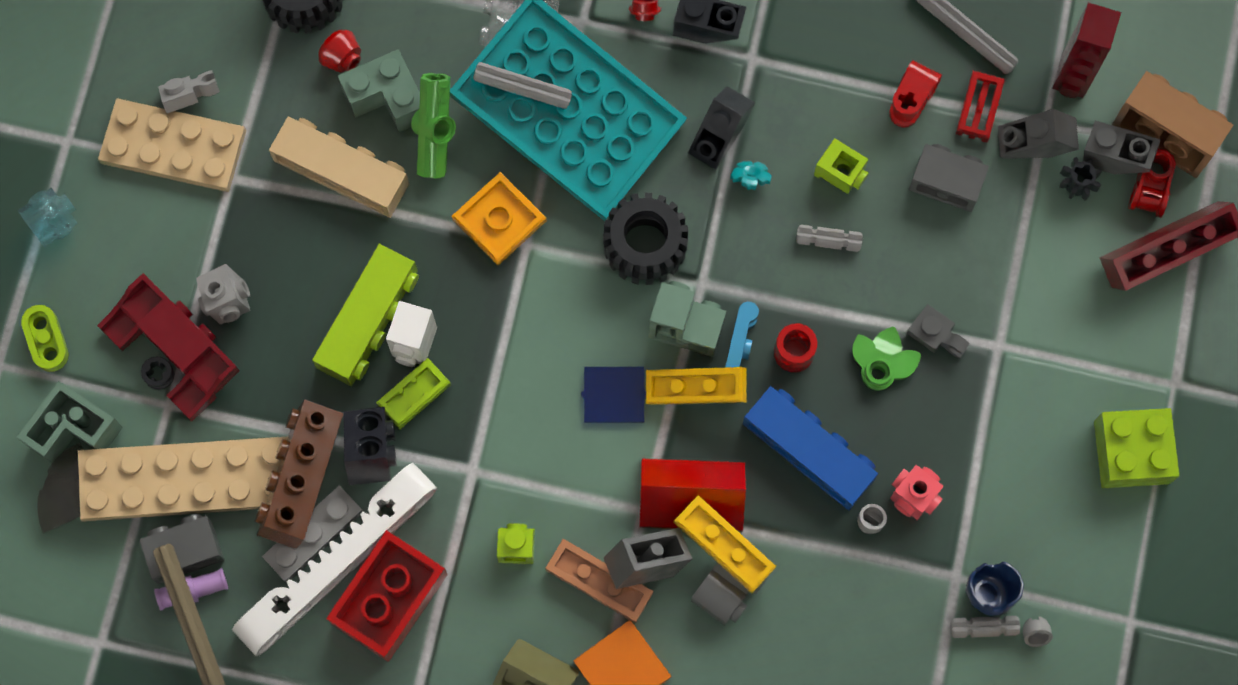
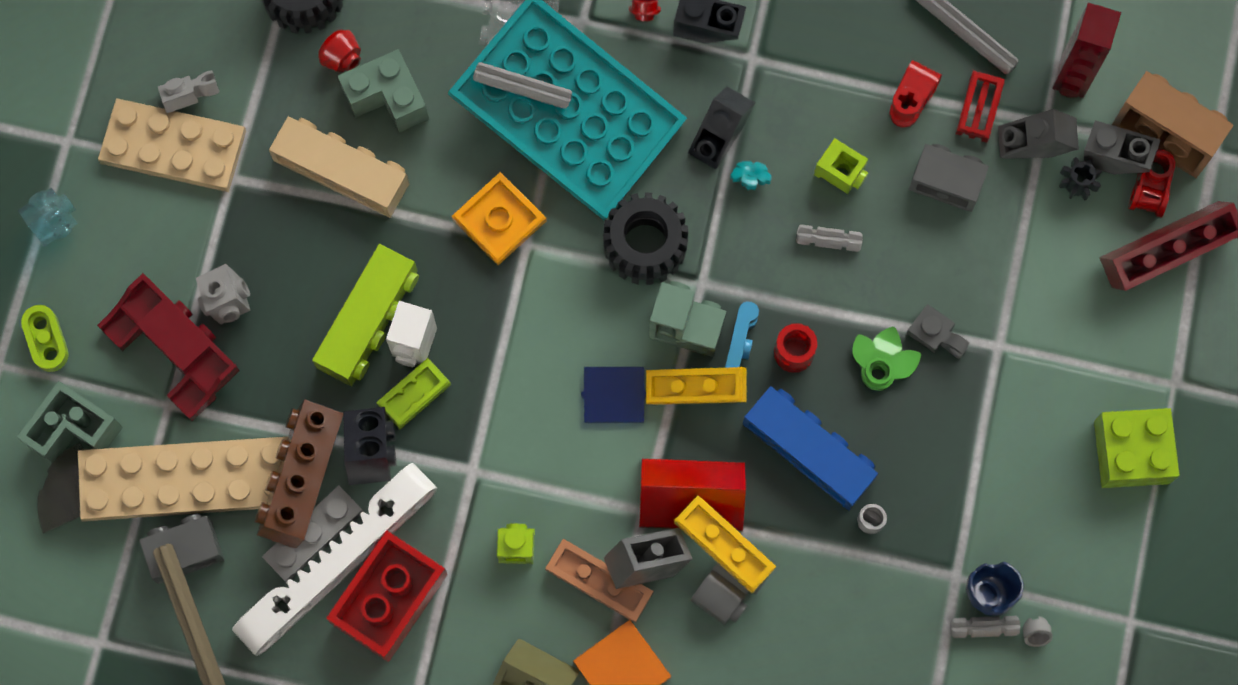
black bush [141,356,175,390] -> none
lavender pin [154,568,229,611] -> none
bright green piece [411,73,456,179] -> none
coral brick [890,465,944,520] -> none

